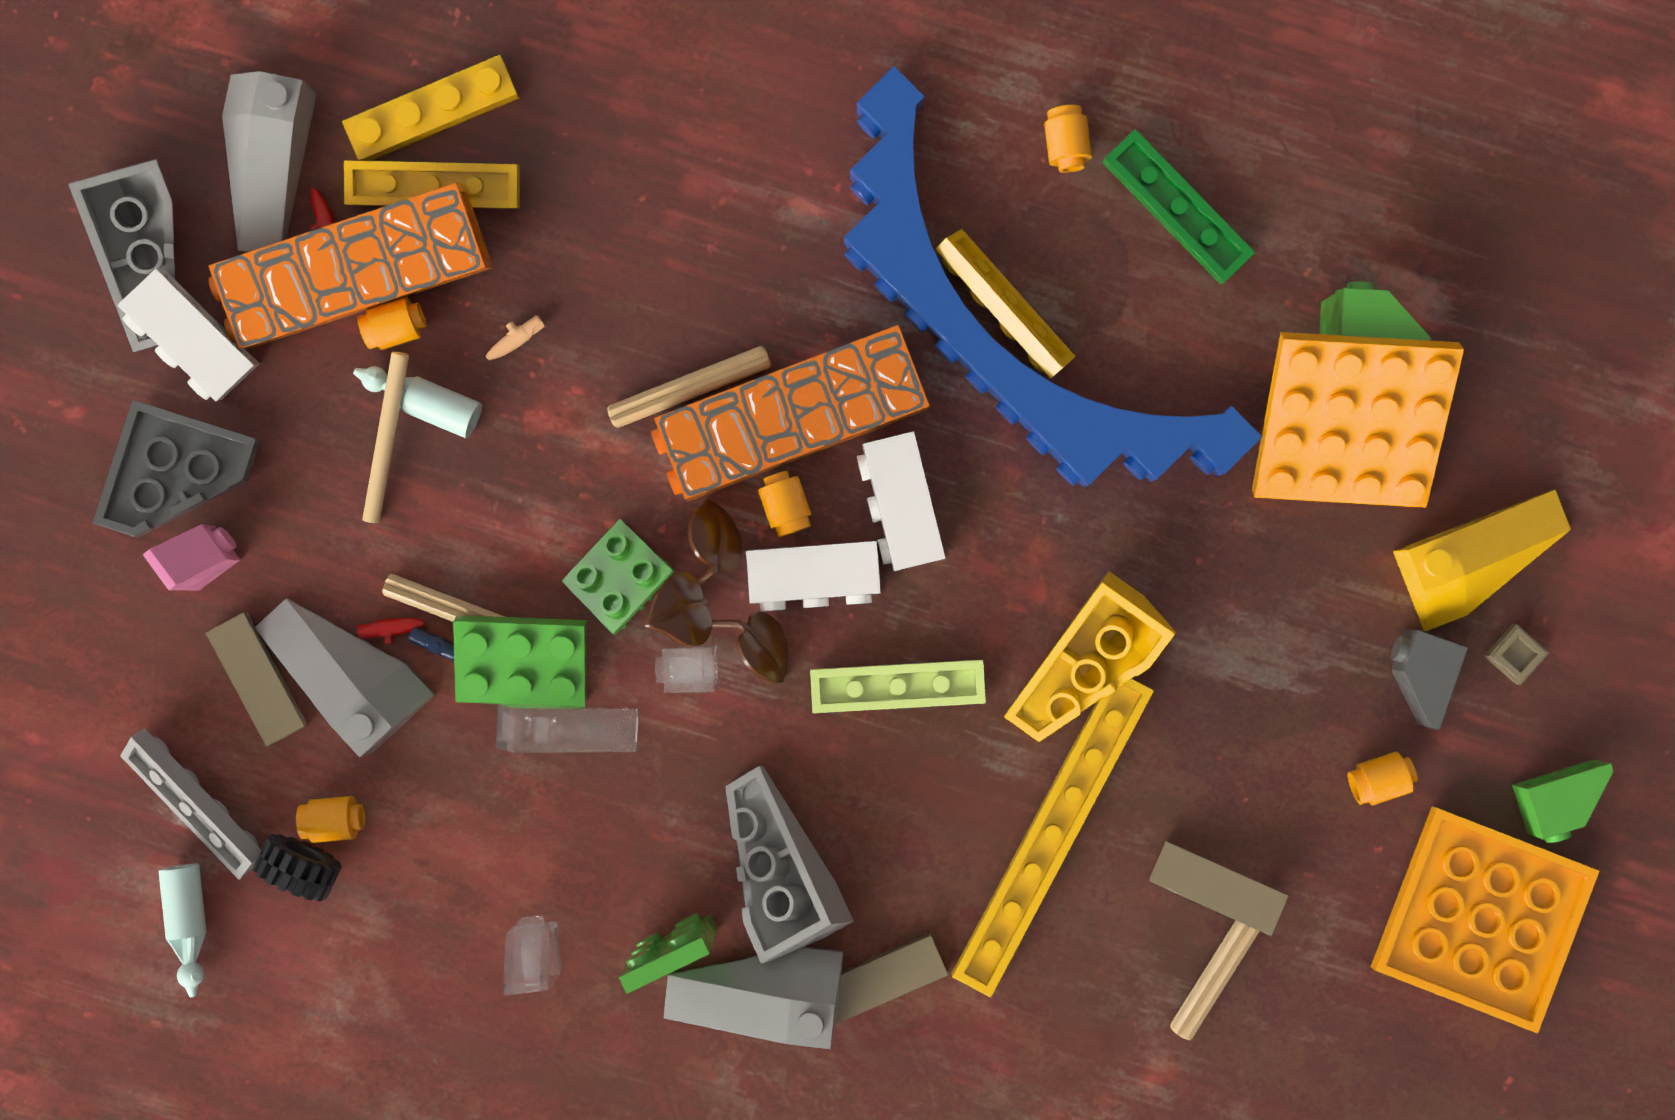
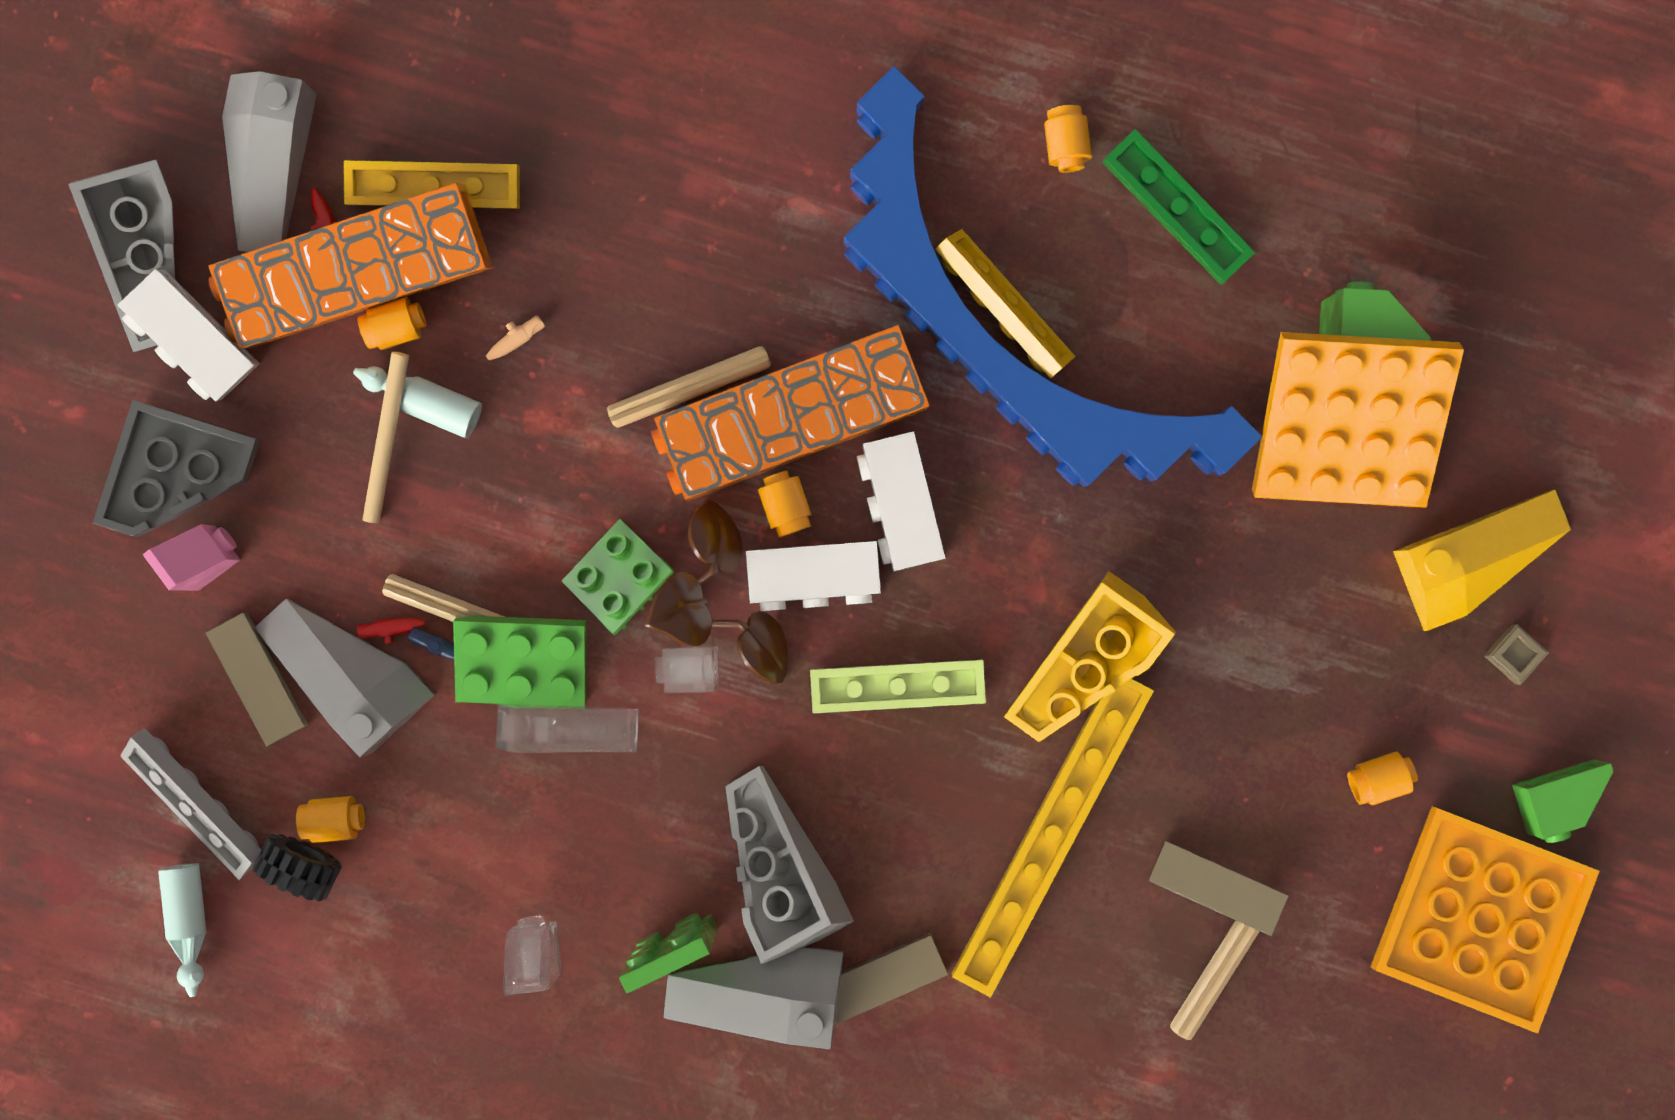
yellow plate [342,55,519,161] -> none
dark grey slope [1391,630,1468,730] -> none

